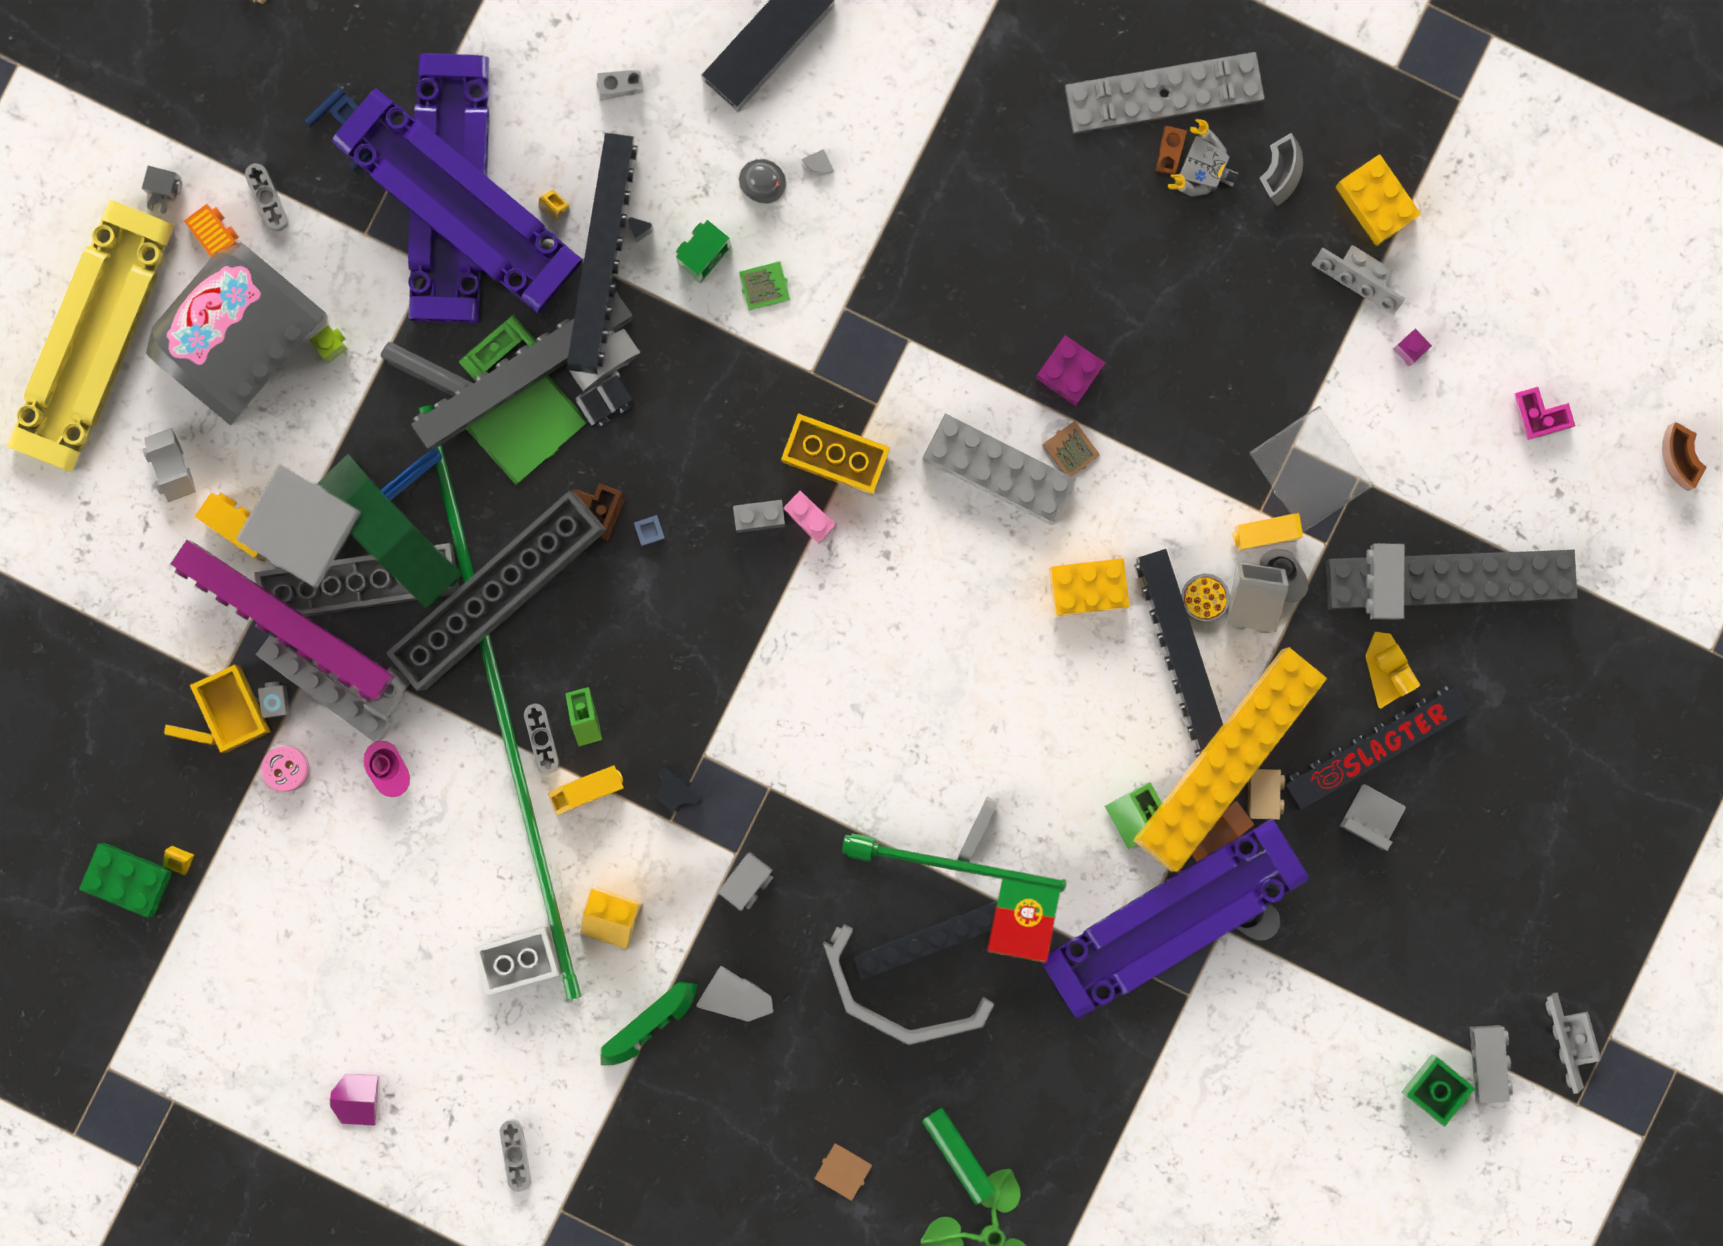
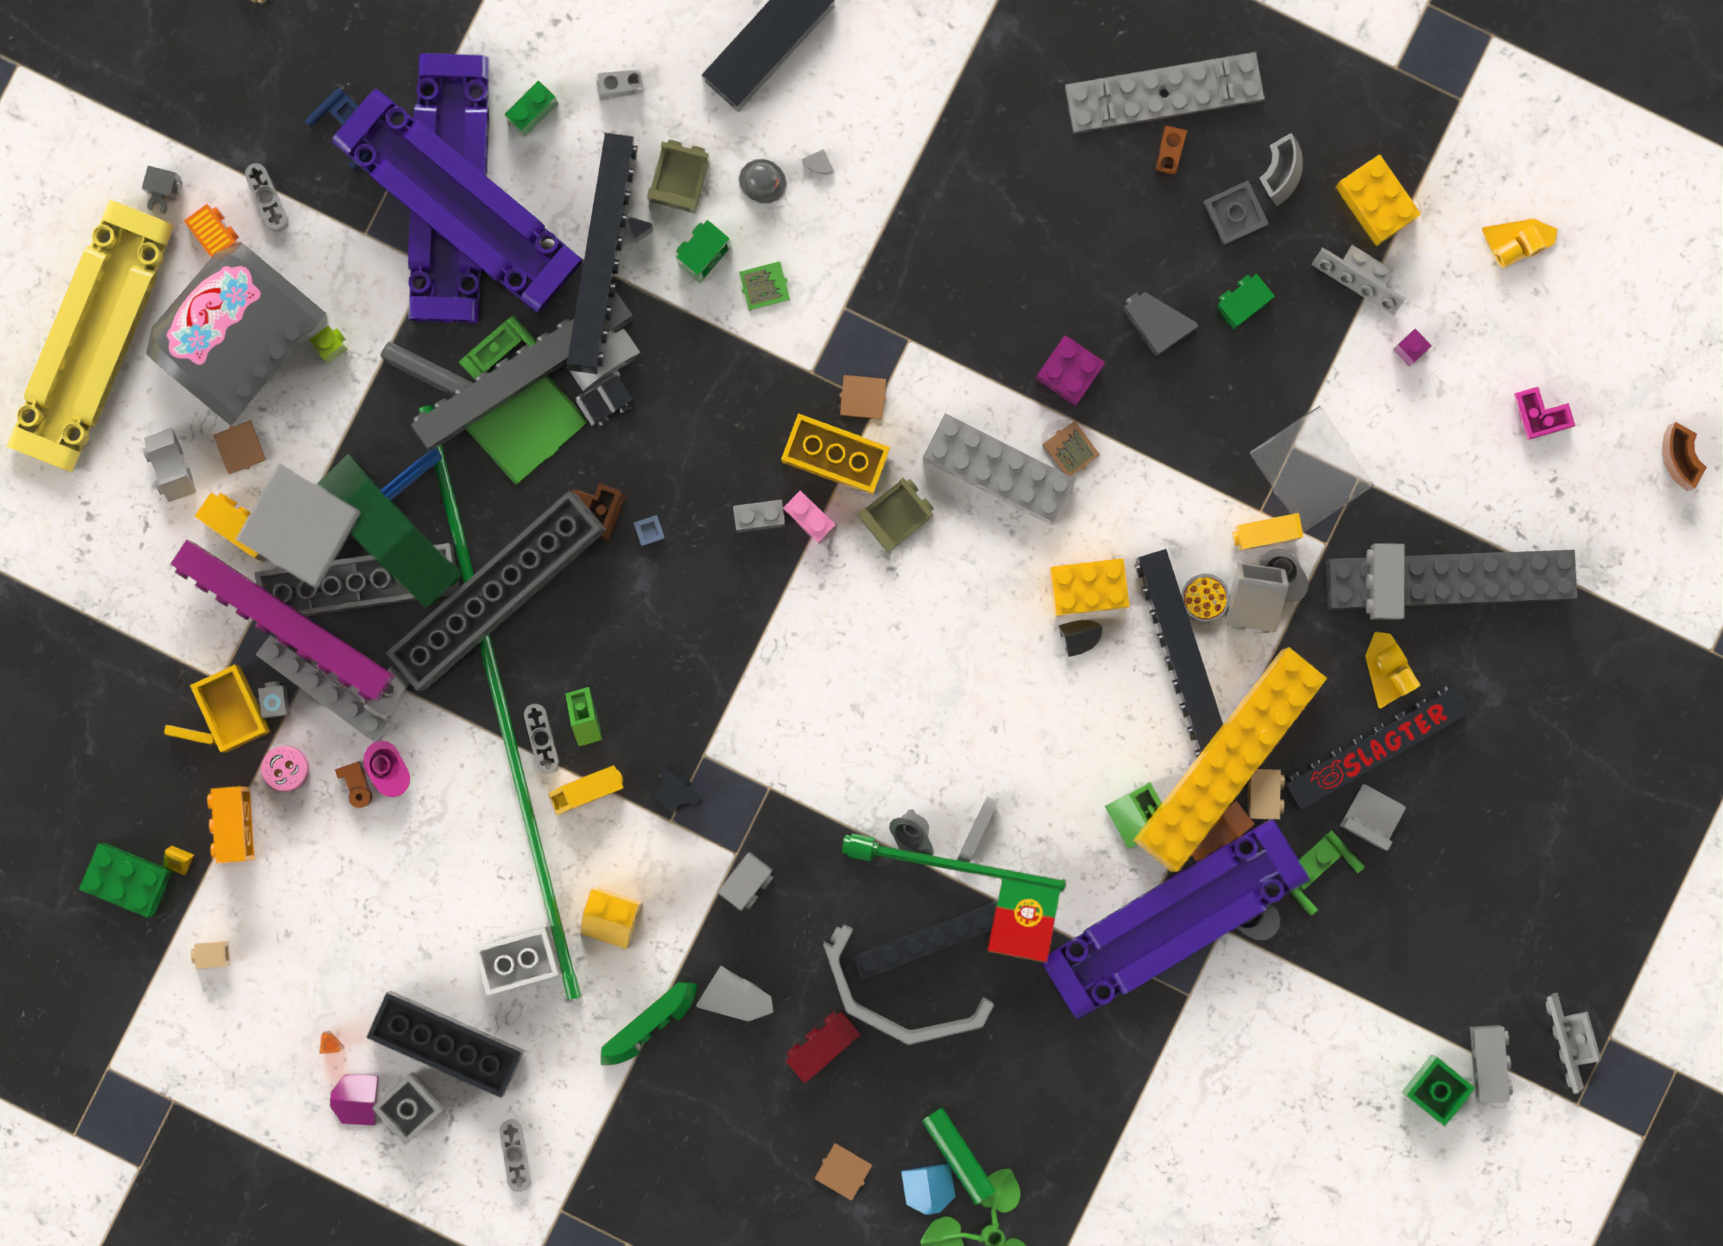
yellow slope [538,190,570,222] -> none
light grey torso [1168,119,1238,197] -> none
none -> tan brick [191,941,230,969]
none -> light orange brick [208,787,255,863]
none -> medium nougat piece [213,420,266,475]
none -> clear orange slope [319,1030,345,1054]
none -> dark orange leg [335,761,373,808]
none -> black brick [366,990,525,1098]
none -> light grey brick [372,1072,446,1145]
none -> green brick [504,80,558,137]
none -> olive panel [647,140,710,214]
none -> dark red brick [785,1010,861,1083]
none -> medium nougat piece [840,375,887,419]
none -> olive panel [857,478,934,553]
none -> dark grey piece [889,809,934,864]
none -> dark azure slope [901,1163,955,1214]
none -> black brick [1058,620,1102,657]
none -> dark grey slope [1123,292,1198,357]
none -> dark grey plate [1203,181,1269,246]
none -> green brick [1216,274,1275,330]
none -> bright green plate [1289,830,1365,916]
none -> yellow panel [1482,218,1557,268]

